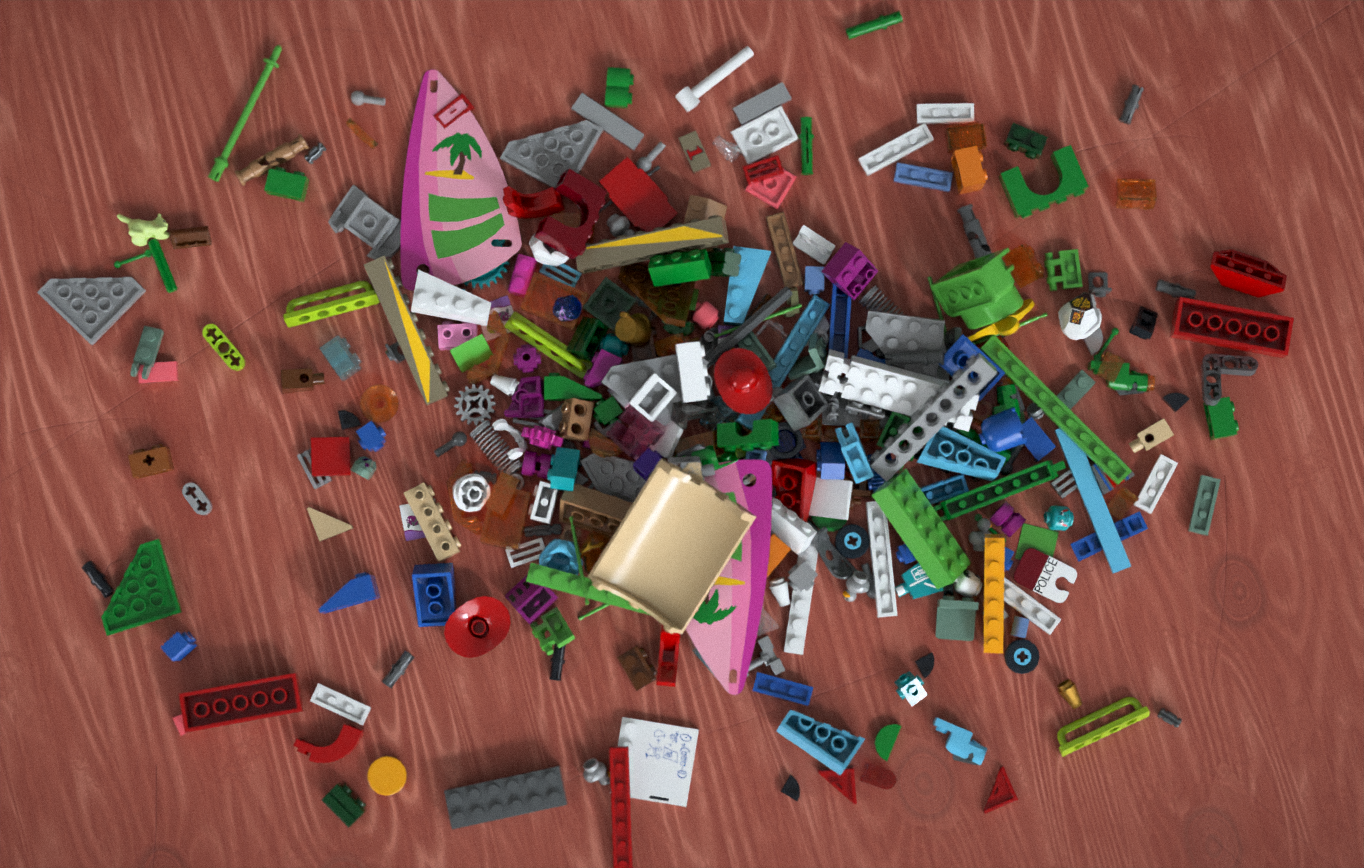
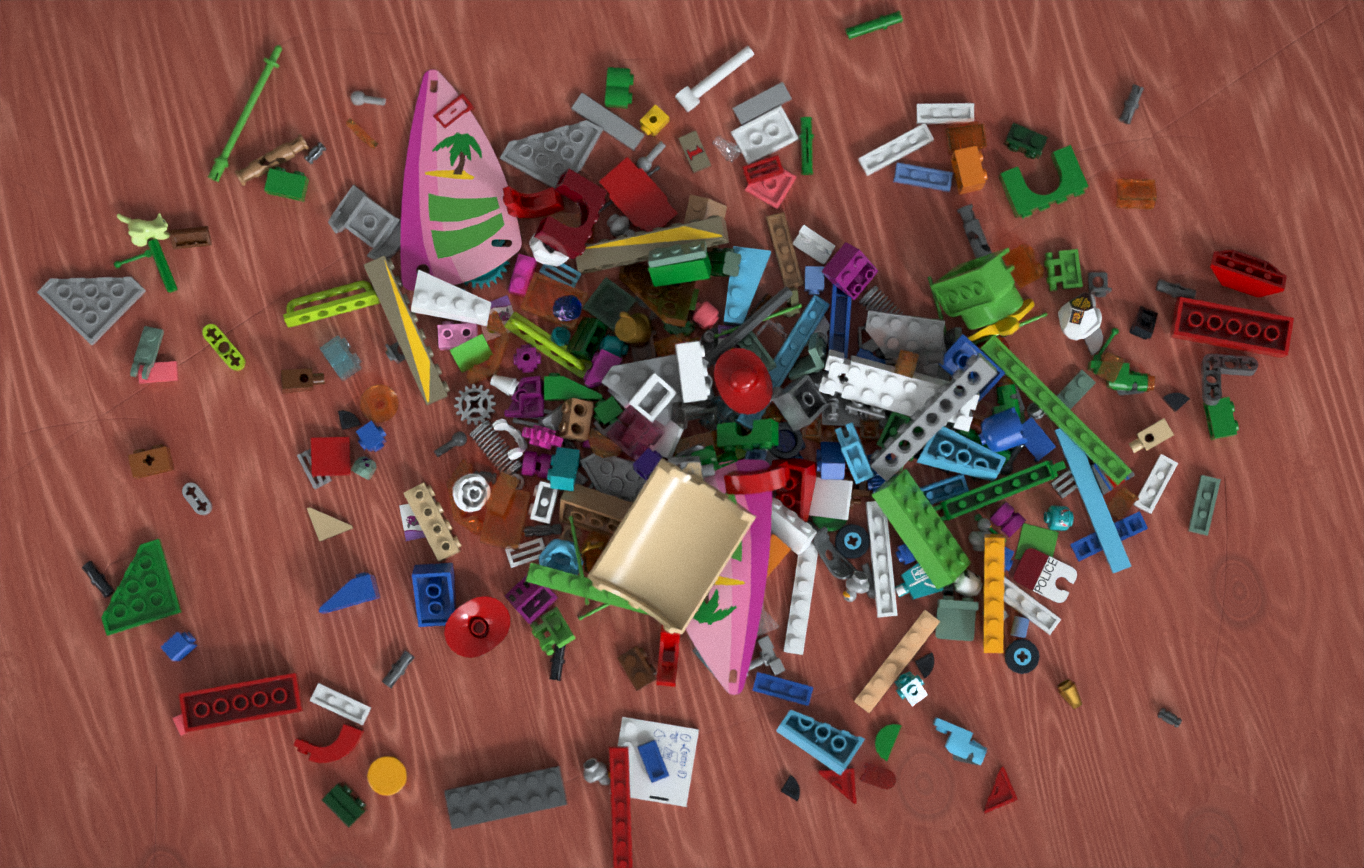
white cone [769,577,791,607] -> none
light grey brick [788,561,818,591] -> none
lime piece [1057,697,1150,757] -> none
none -> teal tile [550,326,571,346]
none -> blue tile [637,740,669,783]
none -> yellow brick [640,104,669,137]
none -> sand green plate [648,240,707,268]
none -> red arch [724,461,790,495]
none -> light nougat plate [854,610,940,713]
none -> clear orange brick [894,349,919,378]

